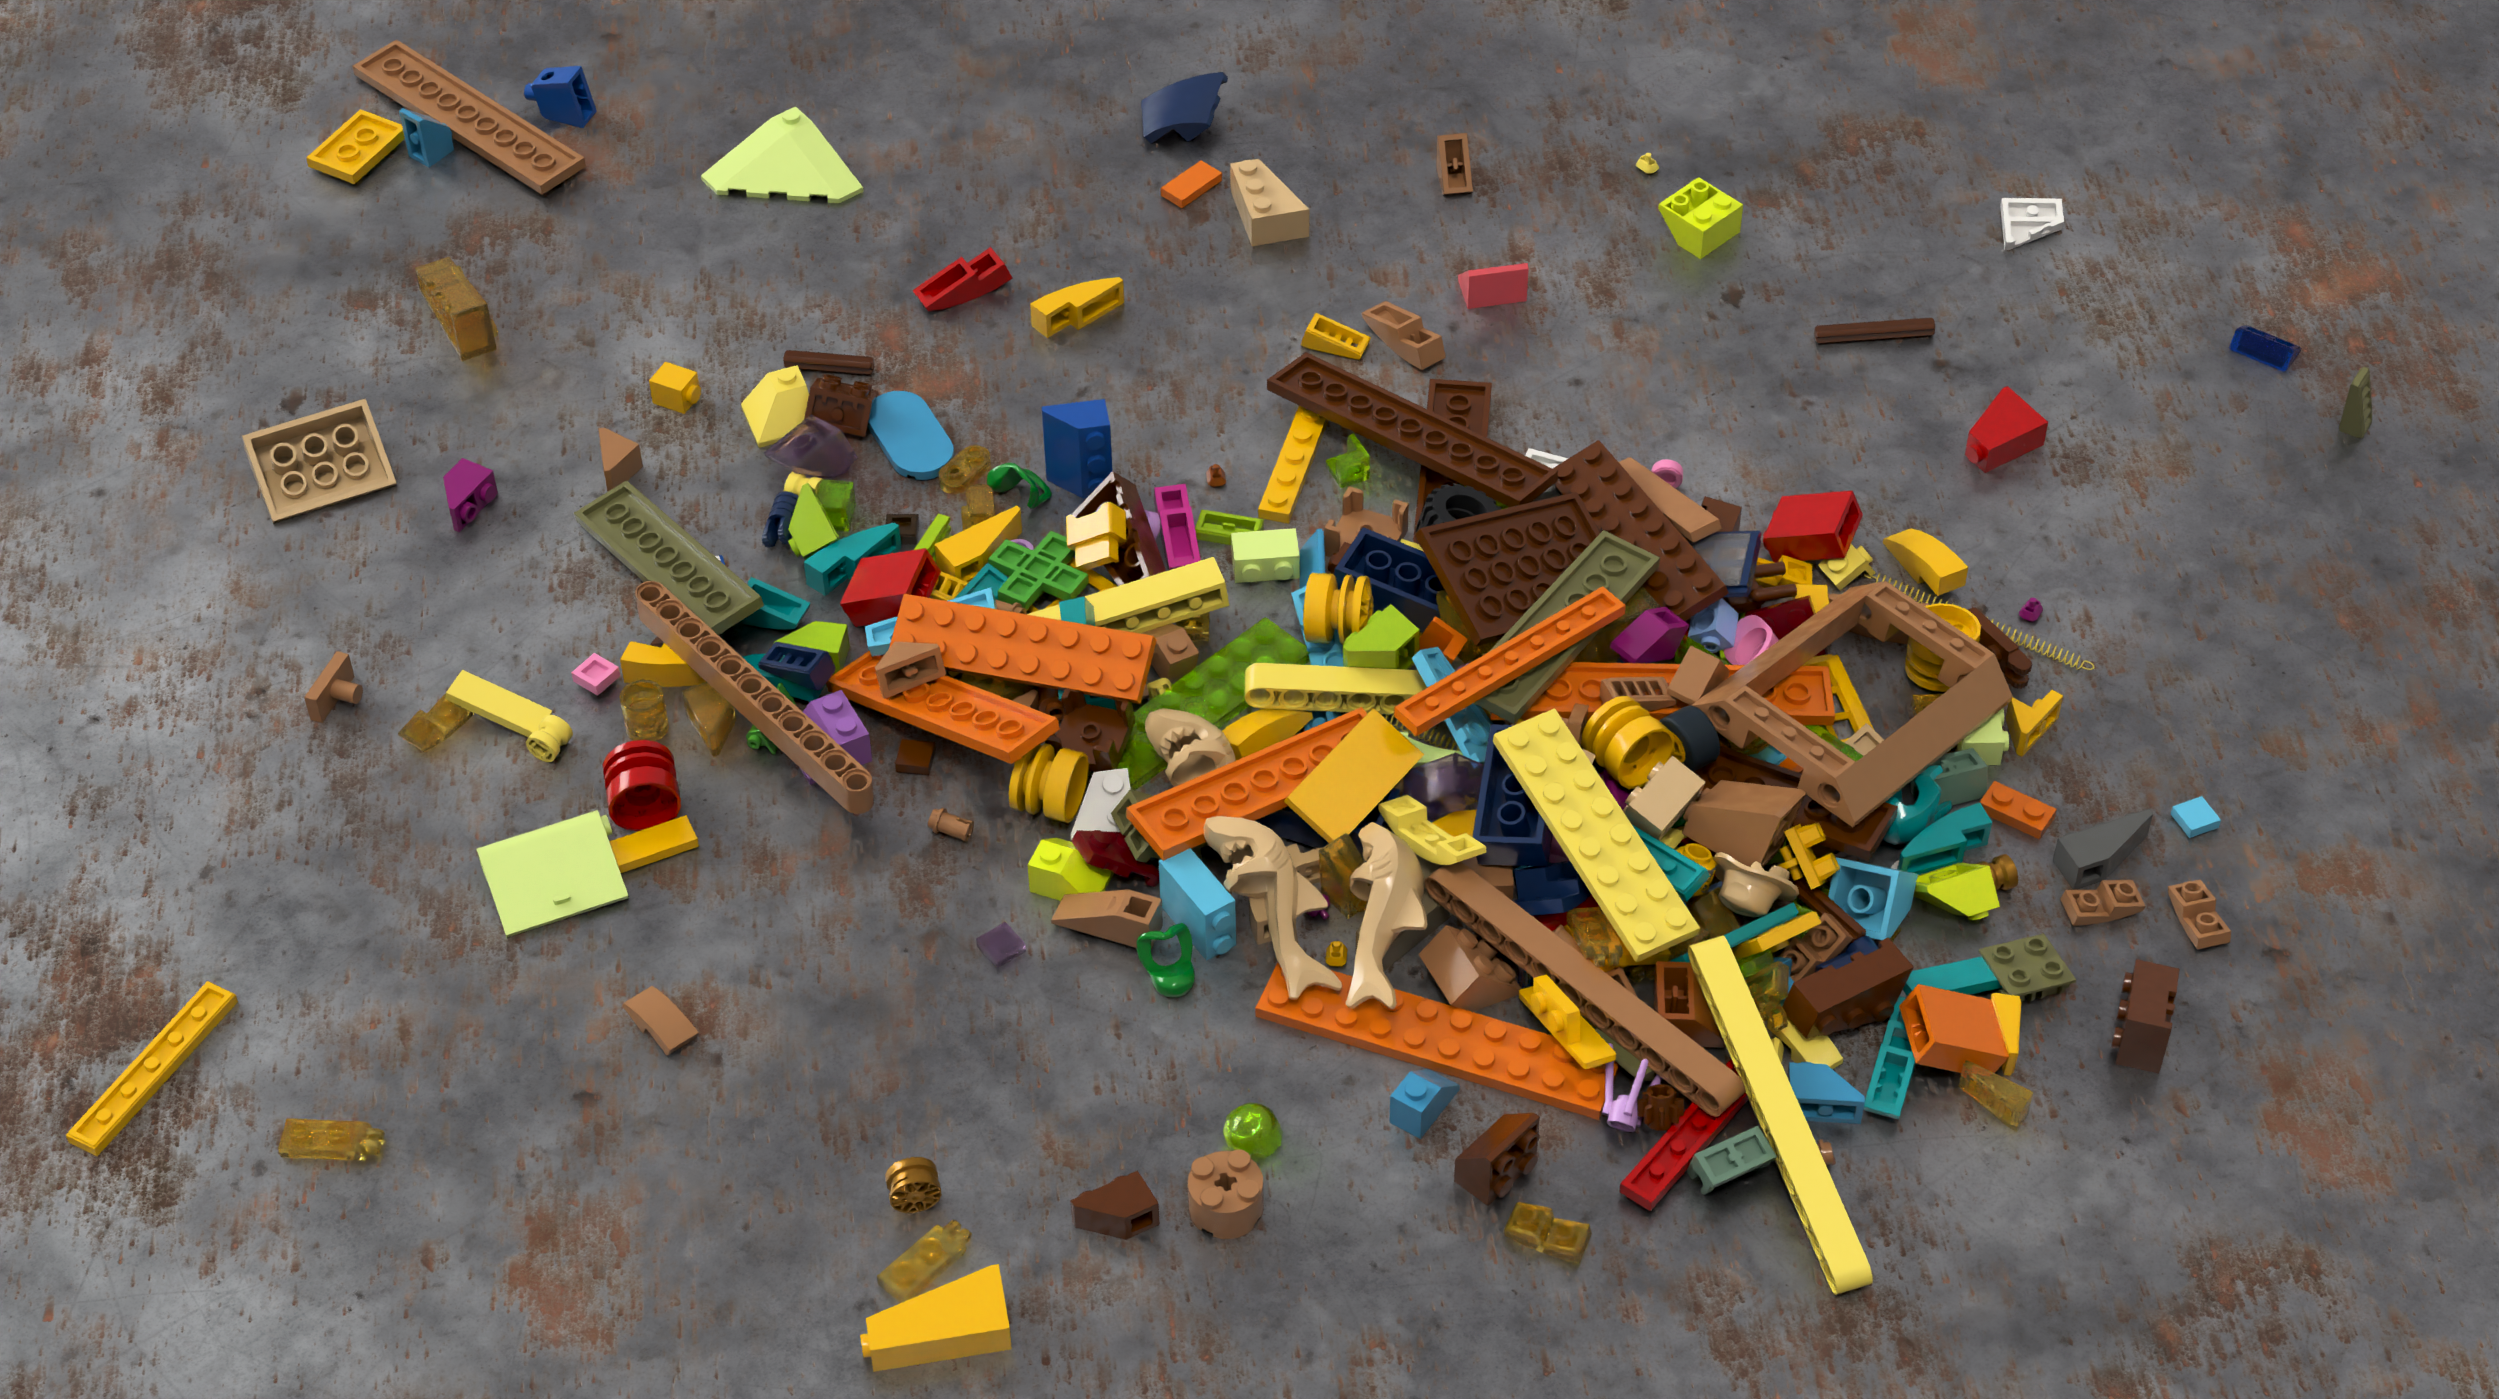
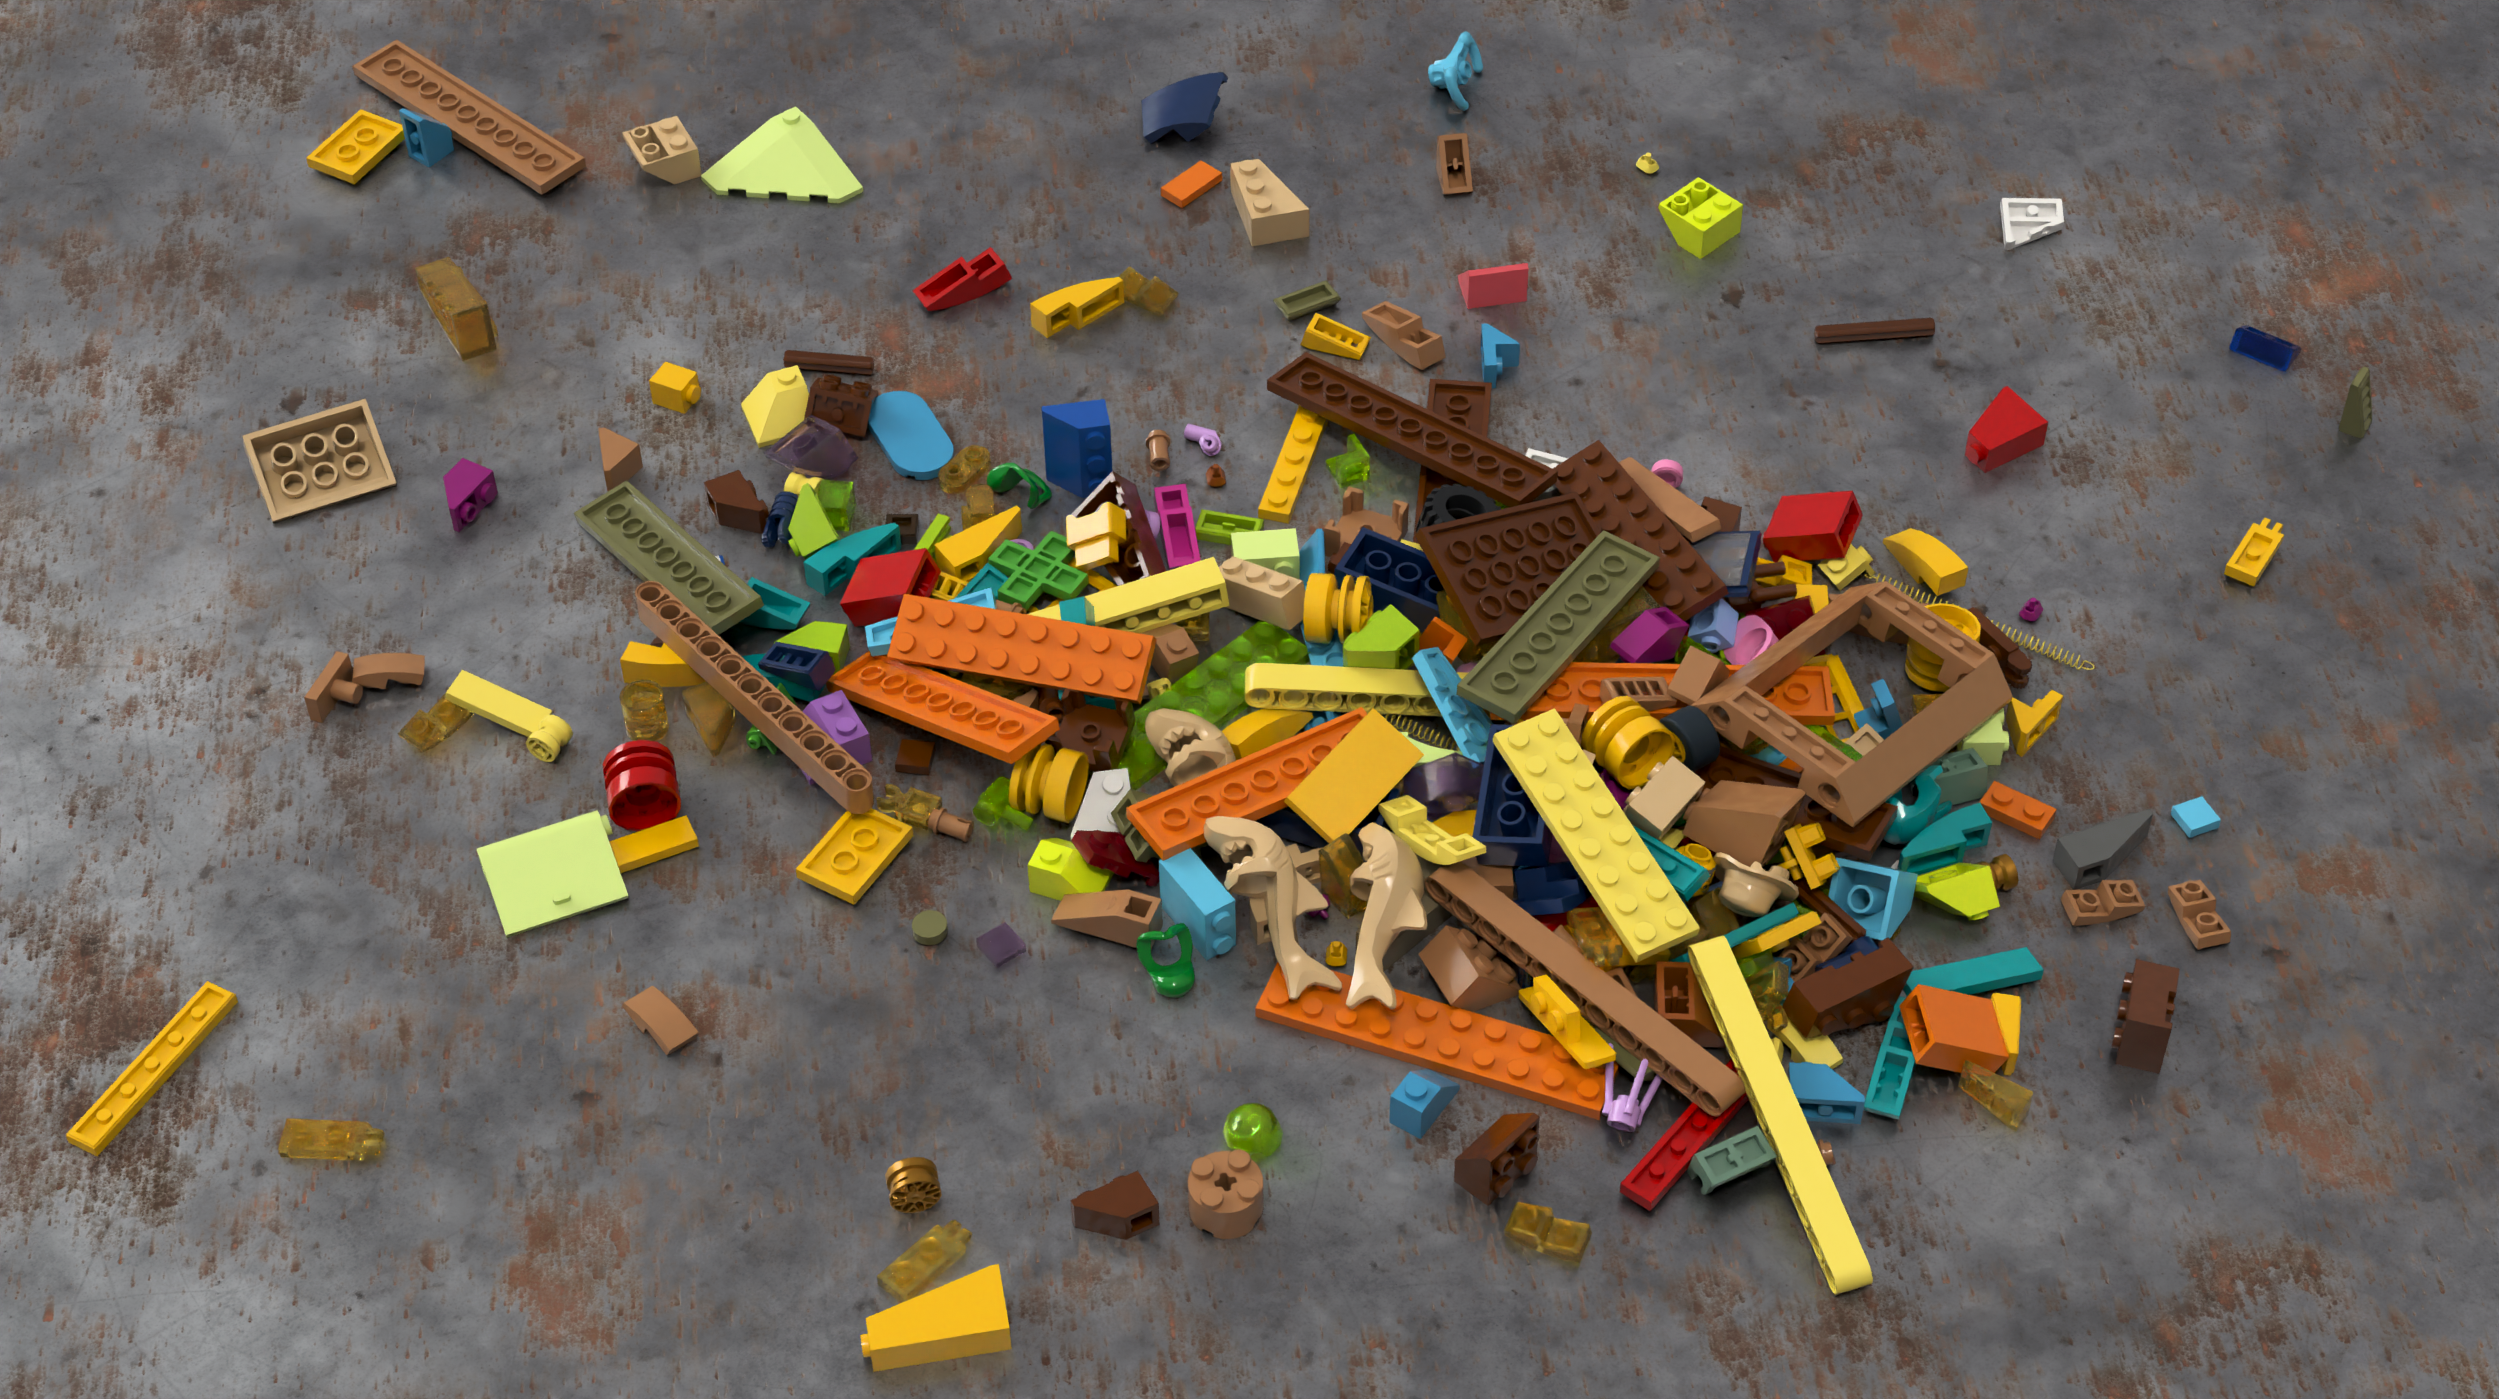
blue torso [524,66,597,128] -> none
bright pink plate [571,653,620,696] -> none
medium nougat slope [875,641,946,699] -> none
orange plate [1394,586,1626,736] -> none
reddish brown gear [1637,1084,1684,1131] -> none
olive hinge [1978,933,2076,1002] -> none
none -> medium nougat slope [352,653,425,689]
none -> tan slope [622,116,702,185]
none -> reddish brown slope [704,470,769,534]
none -> yellow plate [796,808,913,905]
none -> clear yellow plate [876,784,942,830]
none -> olive tile [912,910,948,945]
none -> clear neon green piece [972,777,1033,831]
none -> clear yellow slope [1118,266,1179,313]
none -> medium nougat pin [1146,430,1171,471]
none -> lavender arm [1184,423,1222,456]
none -> tan brick [1219,556,1306,631]
none -> olive tile [1273,280,1341,321]
none -> medium azure piece [1428,31,1483,111]
none -> dark azure slope [1480,324,1520,388]
none -> dark azure slope [1854,679,1903,740]
none -> yellow hinge [2224,517,2285,586]

